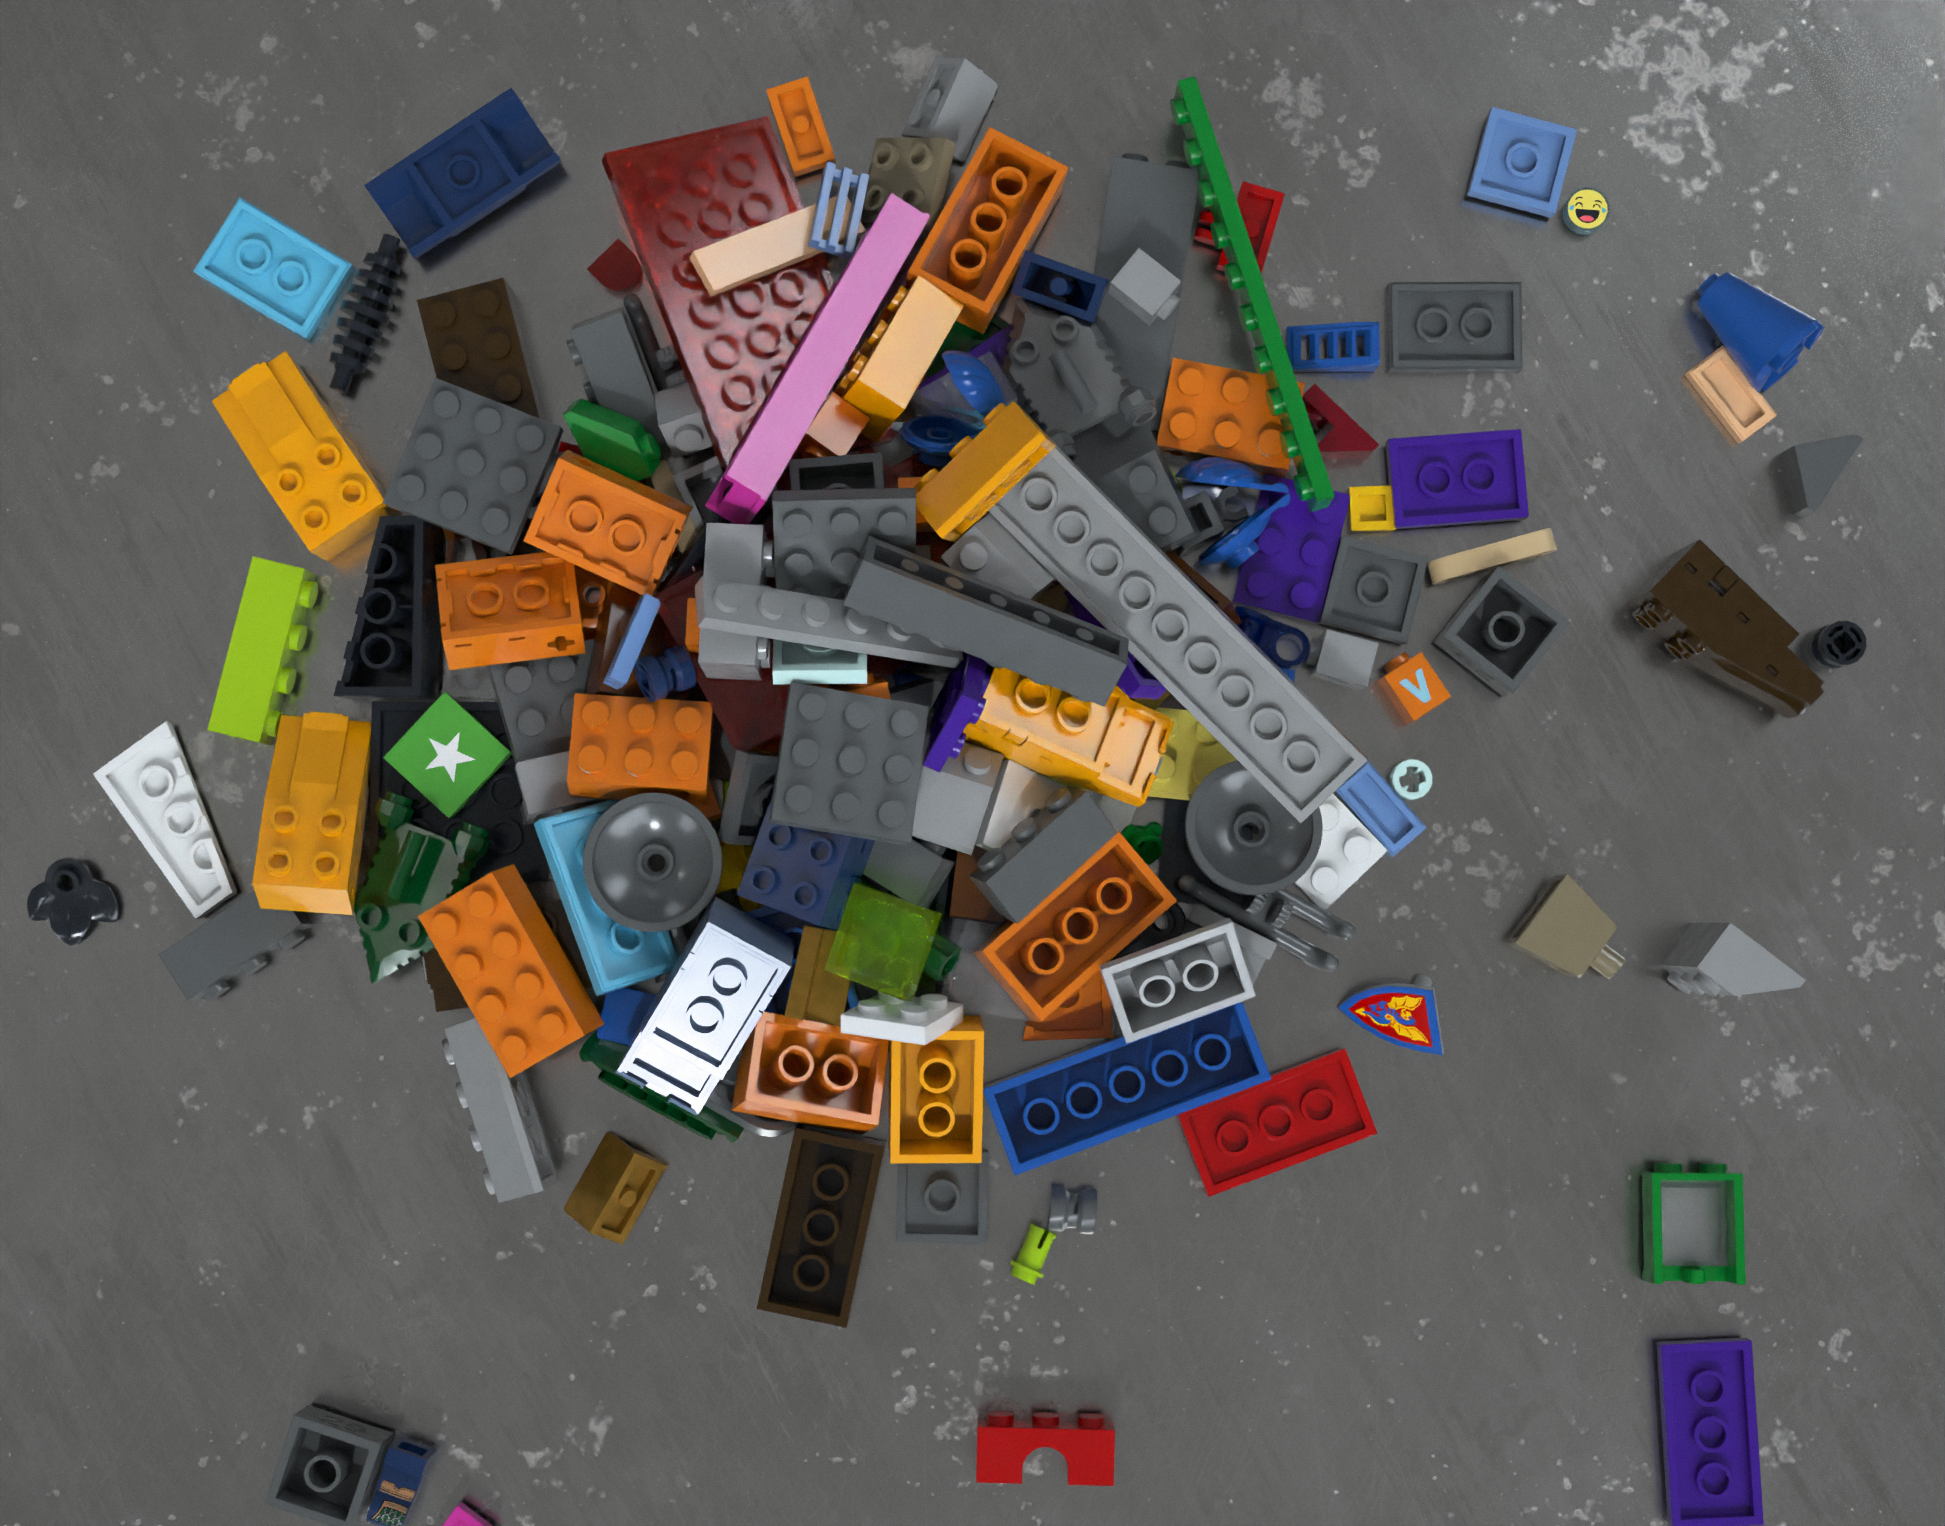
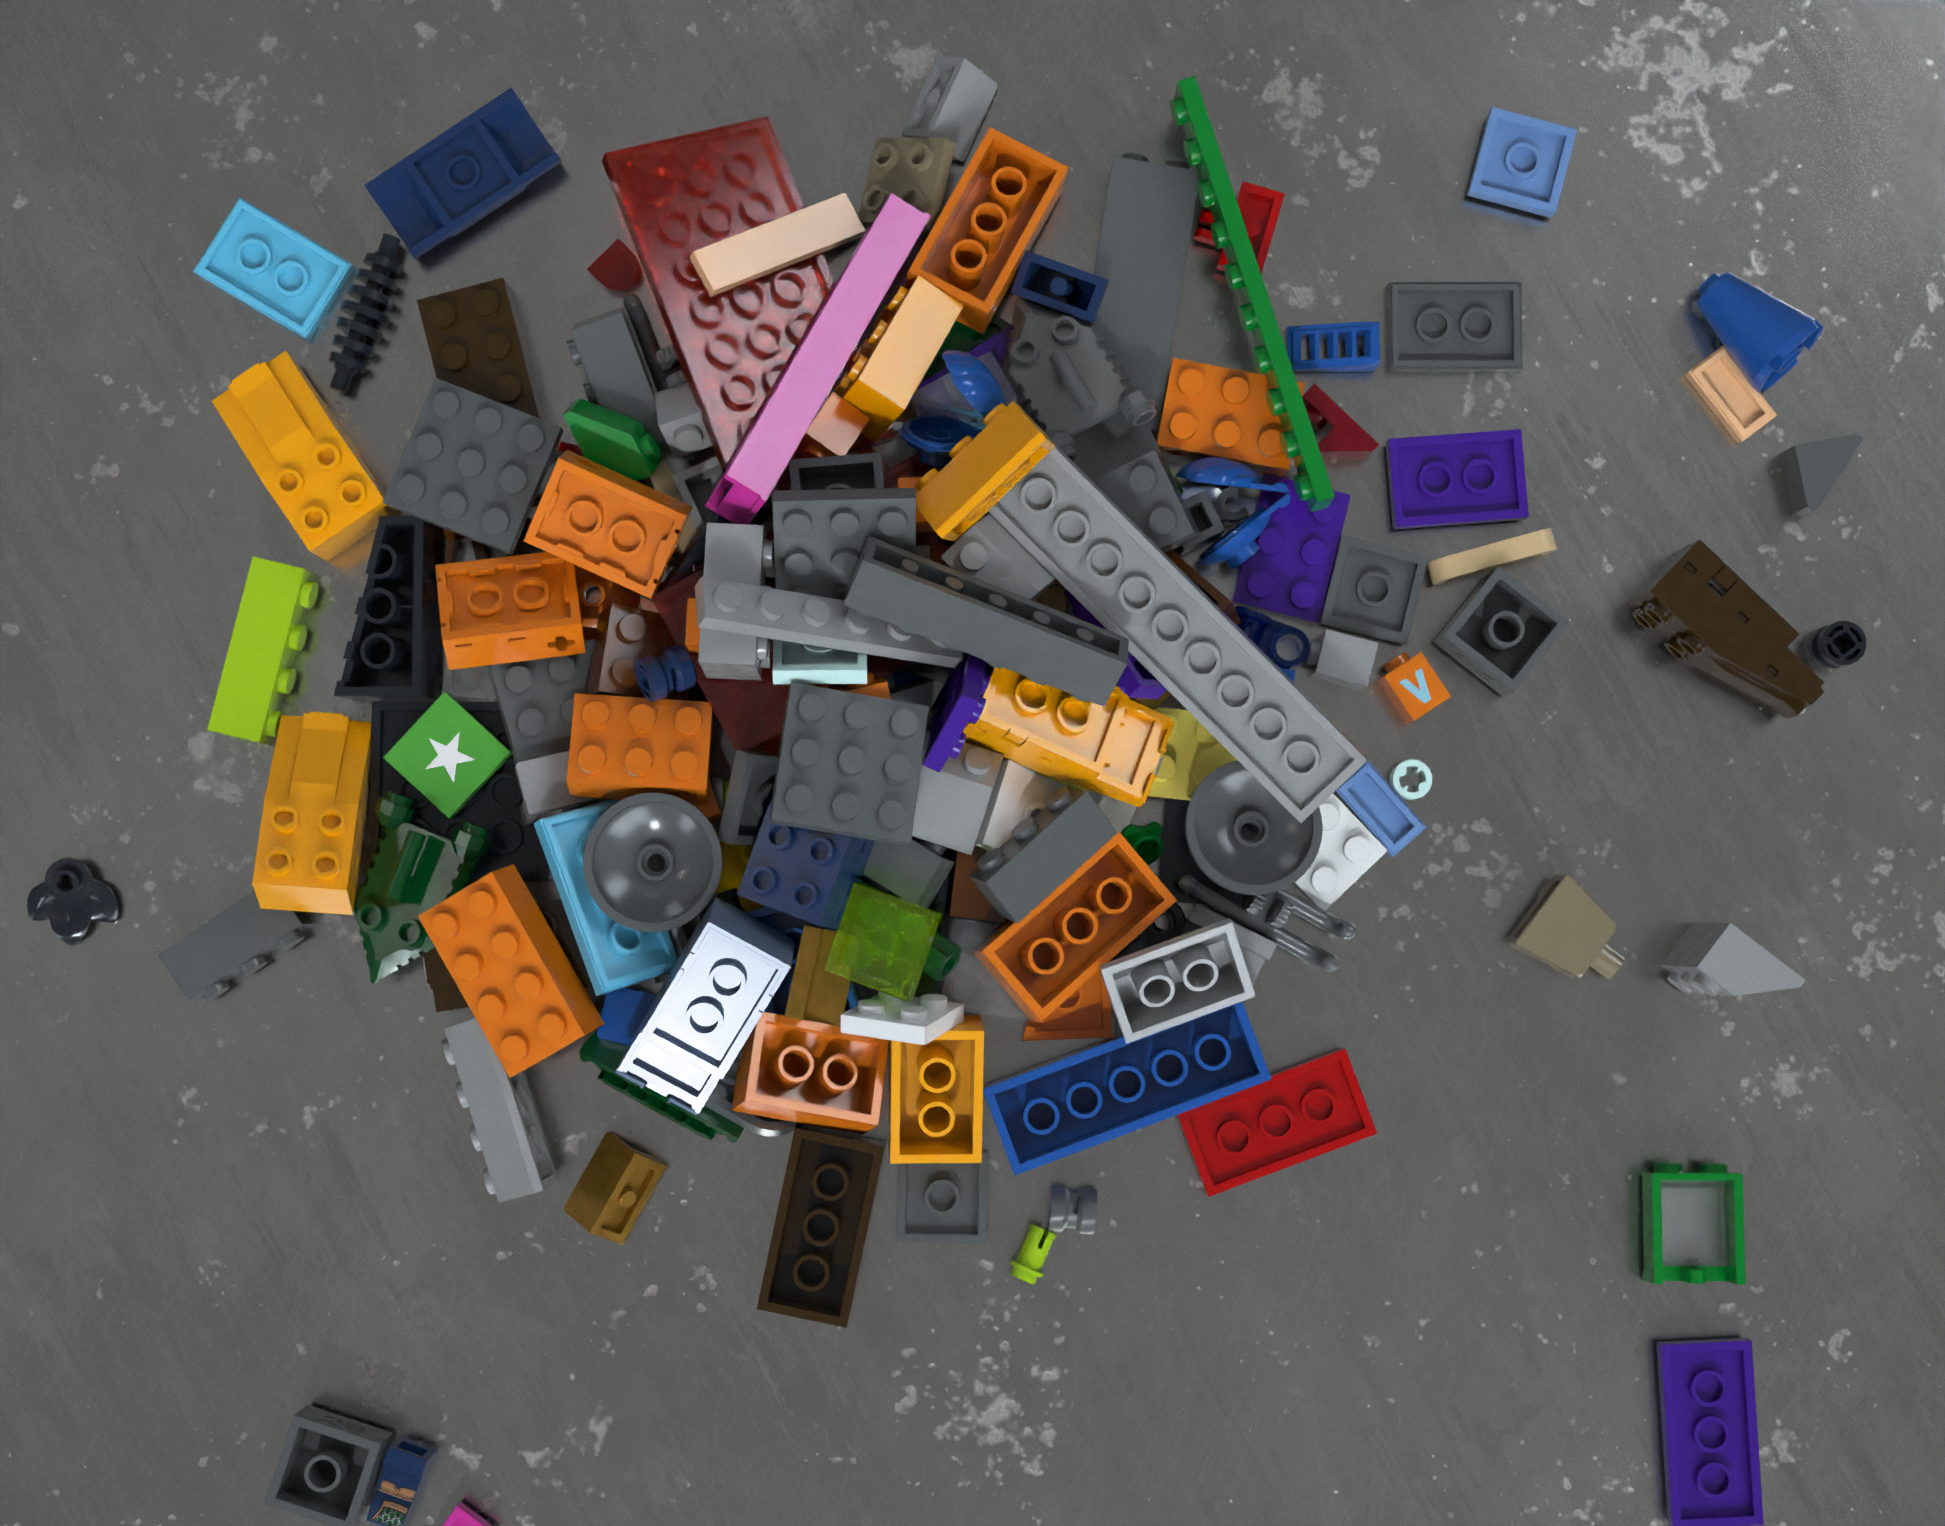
white wing [93,721,237,919] -> none
medium blue tile [603,593,661,690] -> none
orange plate [766,76,836,177] -> none
medium blue tile [807,162,869,259] -> none
red arch [976,1411,1115,1486] -> none
light grey brick [1108,248,1181,326] -> none
shield [1338,975,1444,1055] -> none
yellow tile [1347,485,1396,533] -> none
tile [1562,187,1610,235] -> none

